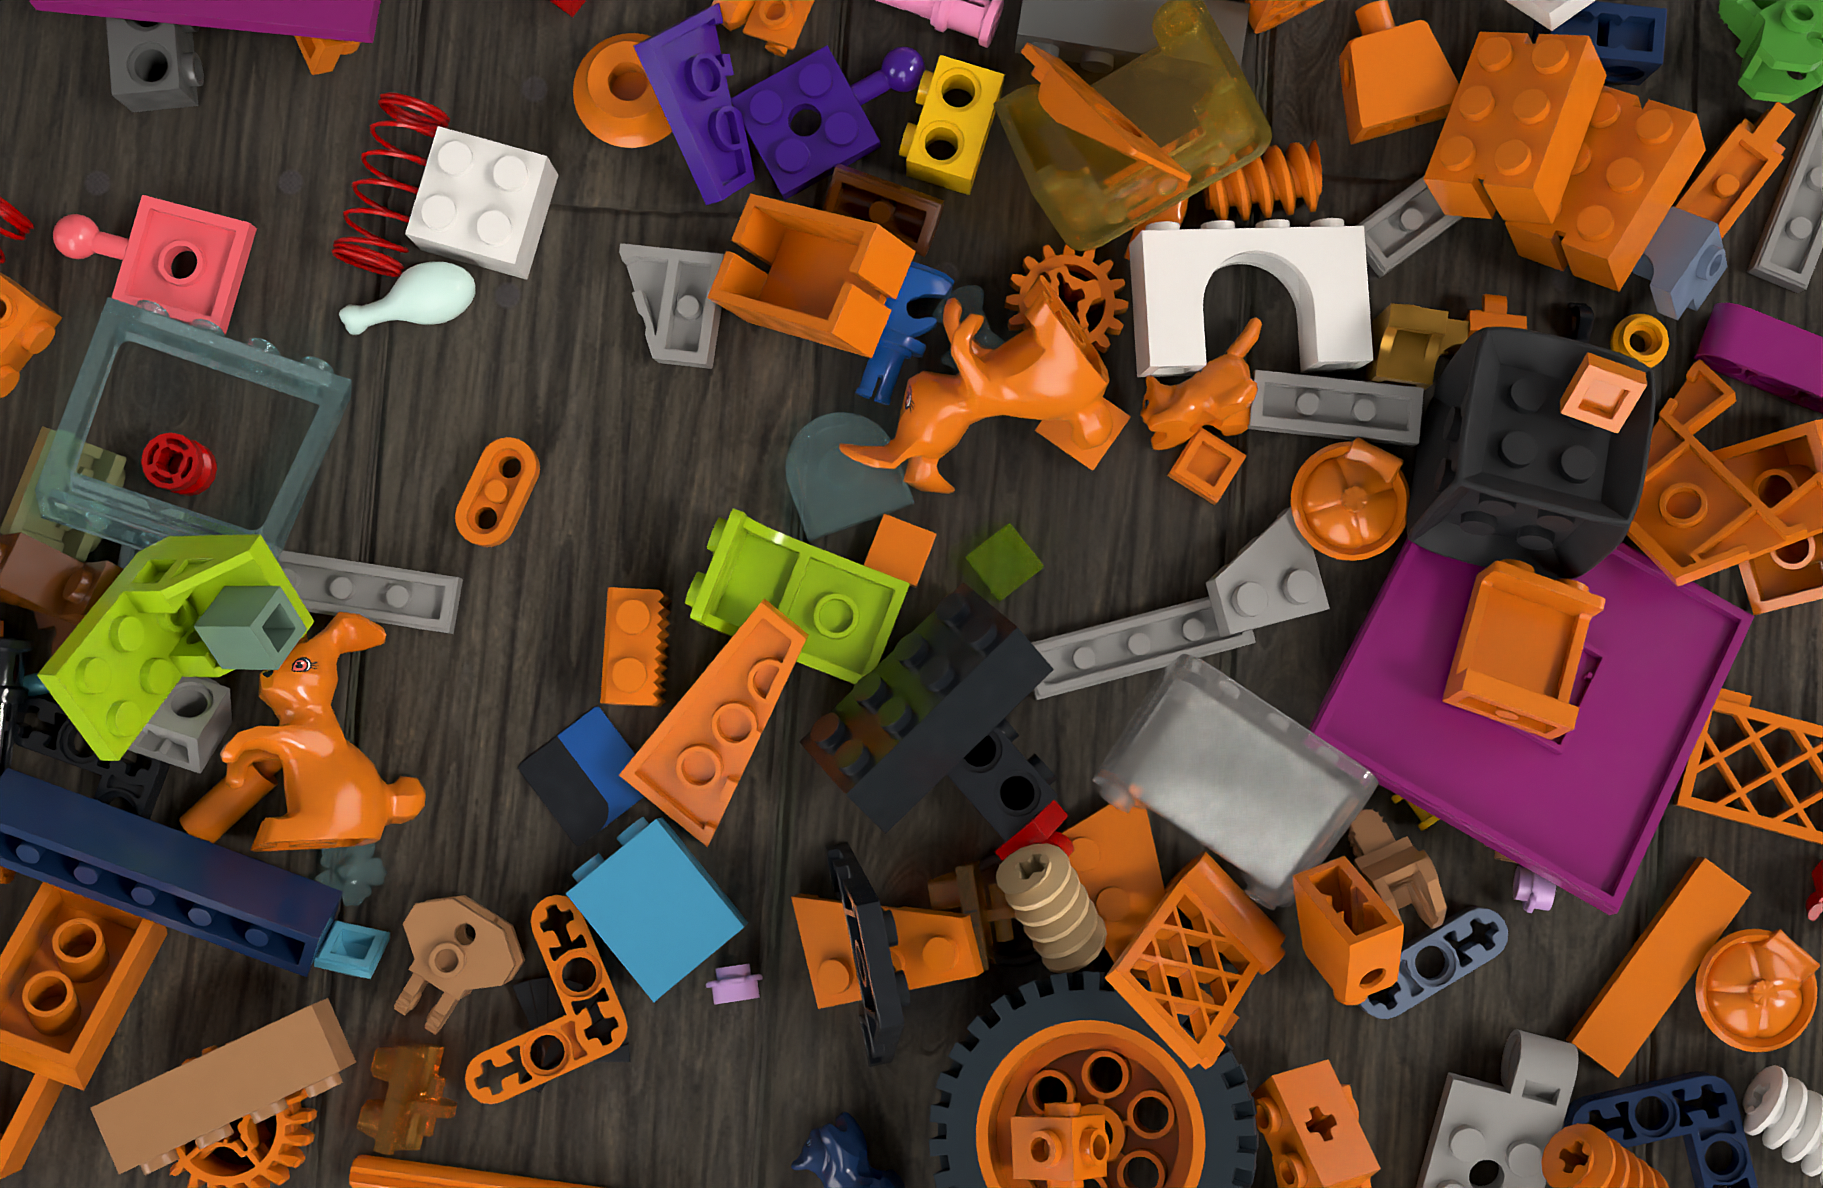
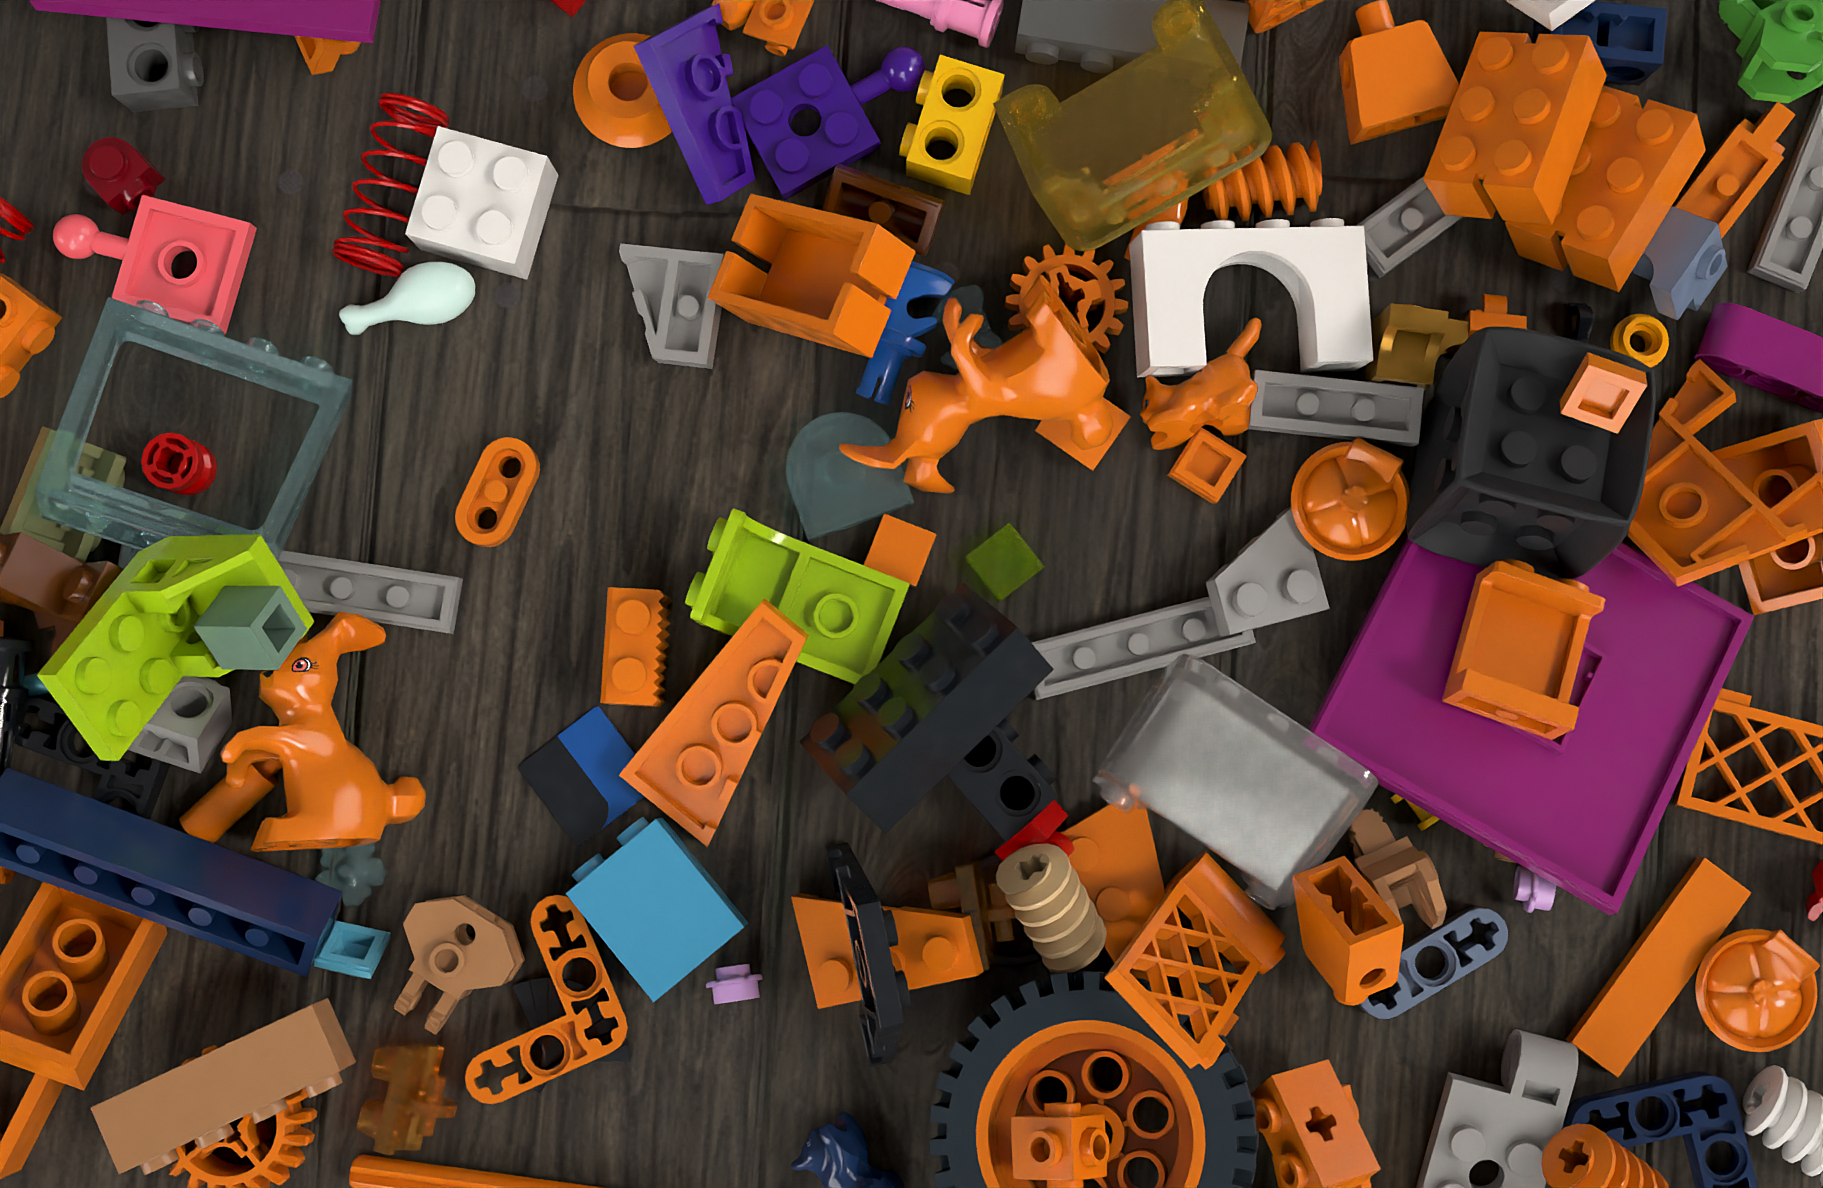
orange piece [1021,42,1192,182] -> none
none -> dark red plate [82,137,165,215]

